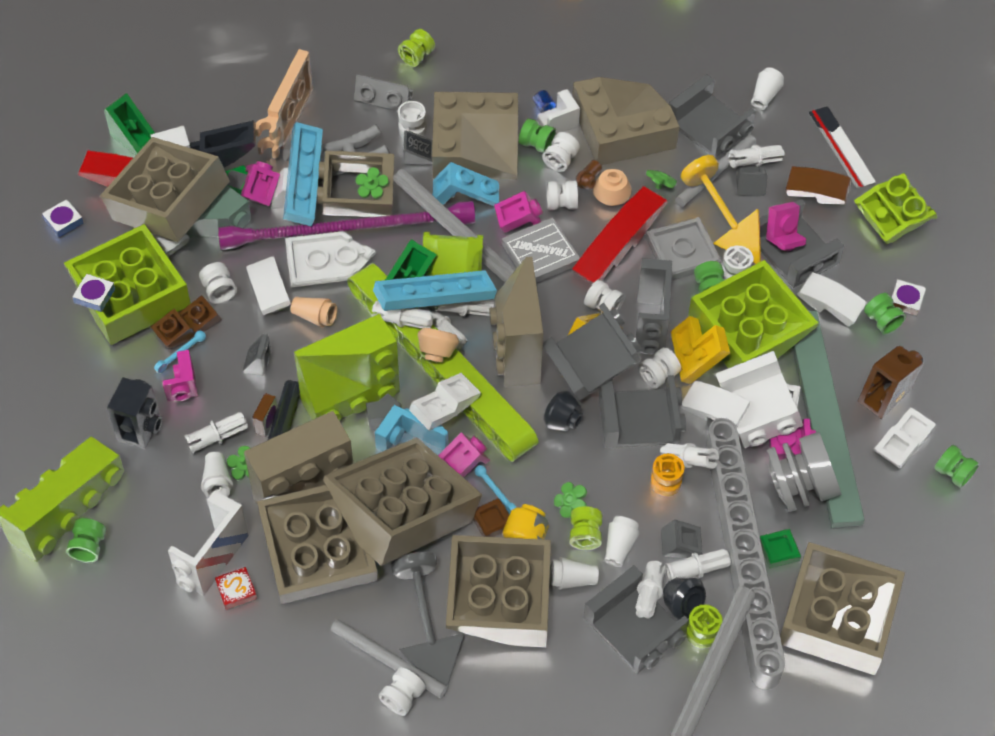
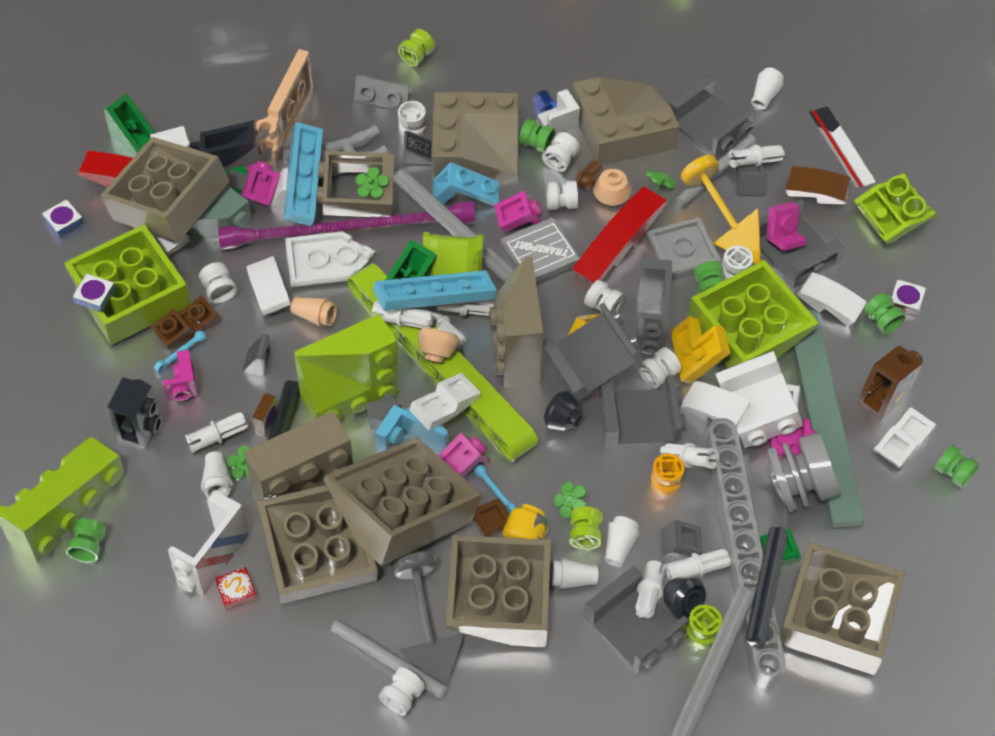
none -> black axle [745,526,788,647]

